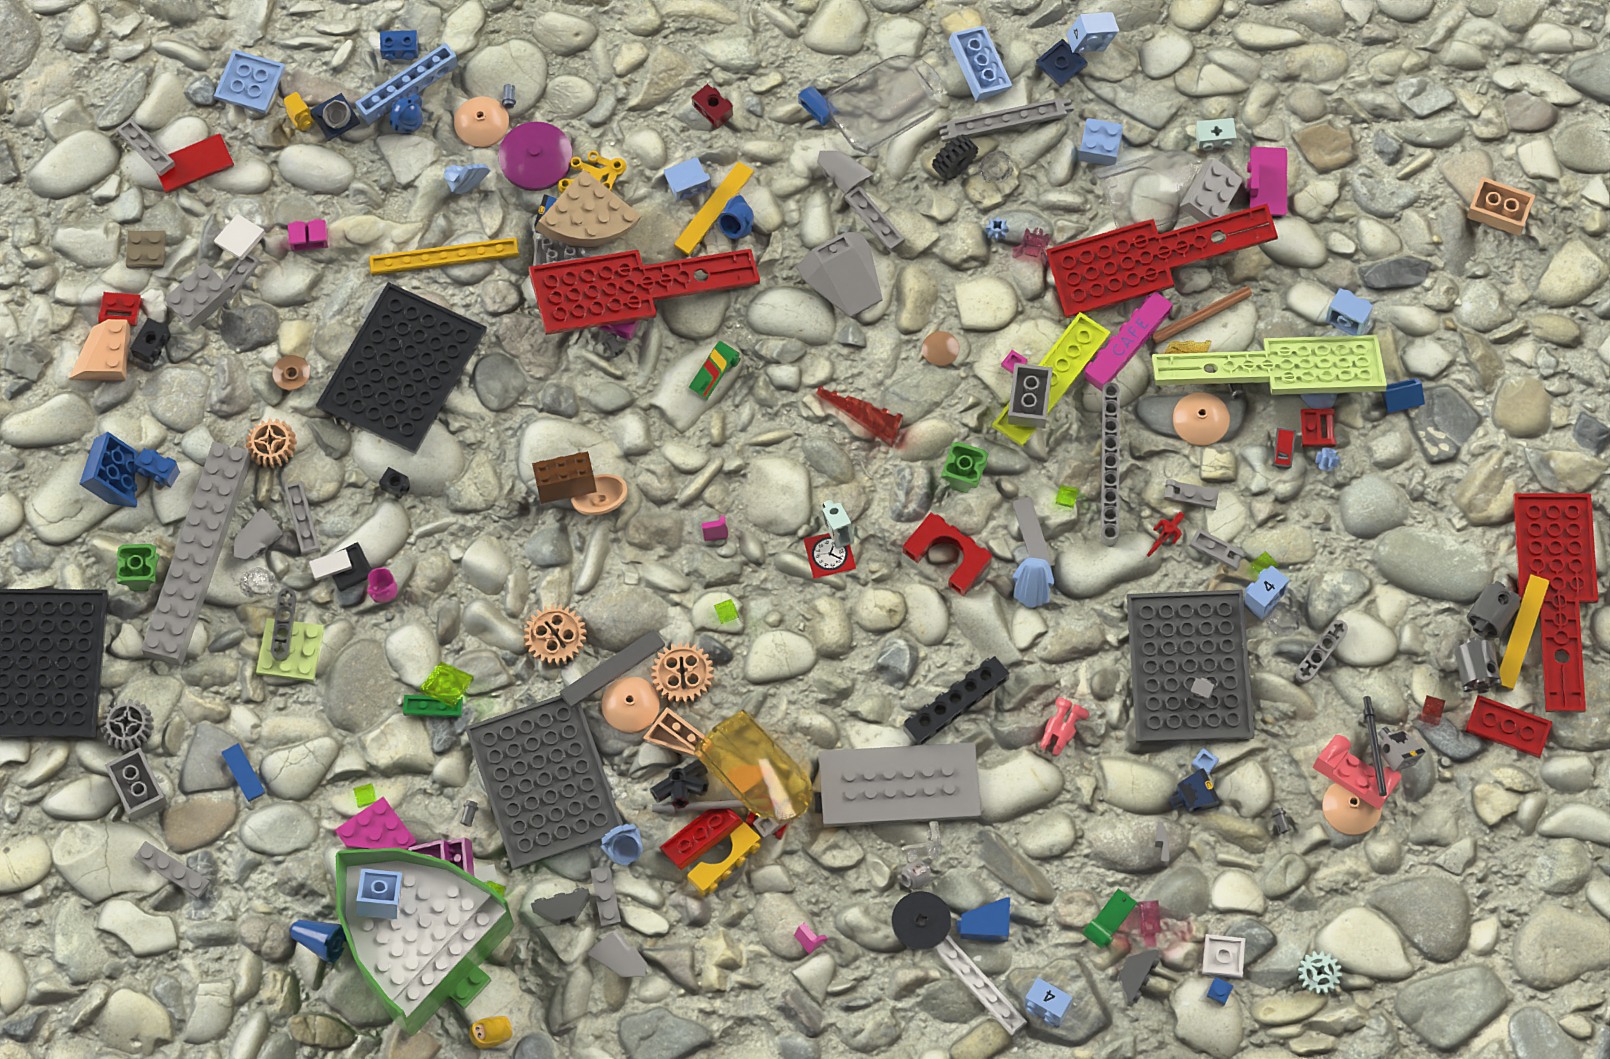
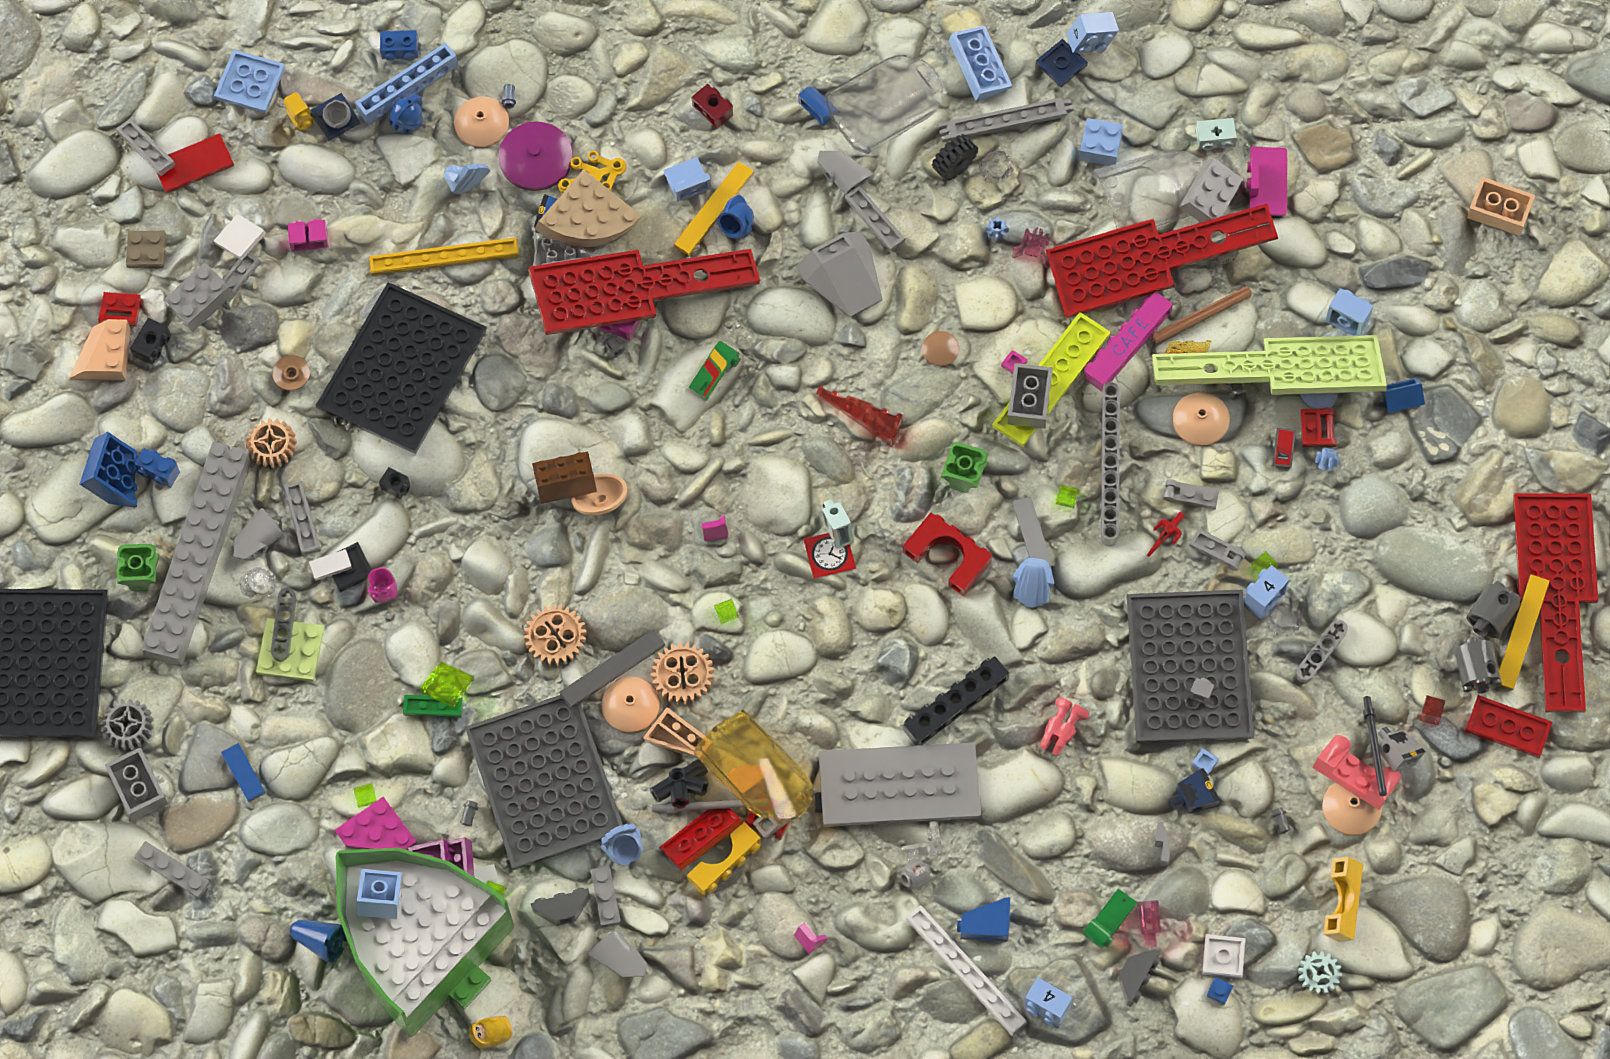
black piece [891,891,951,950] -> none
none -> yellow arch [1323,857,1363,942]

